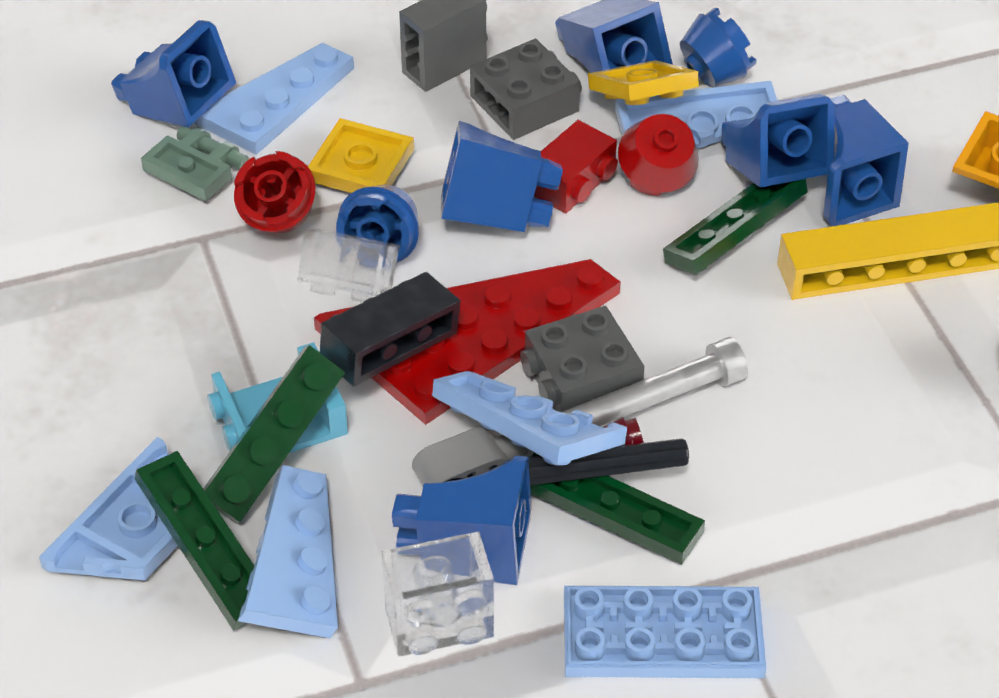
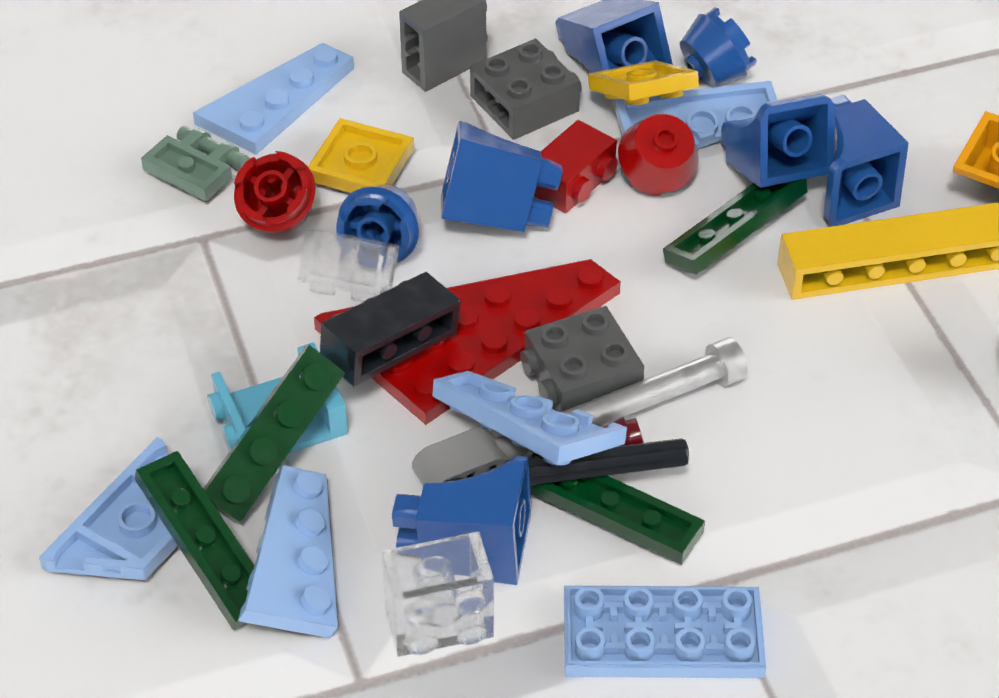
blue hips [111,20,237,128] -> none

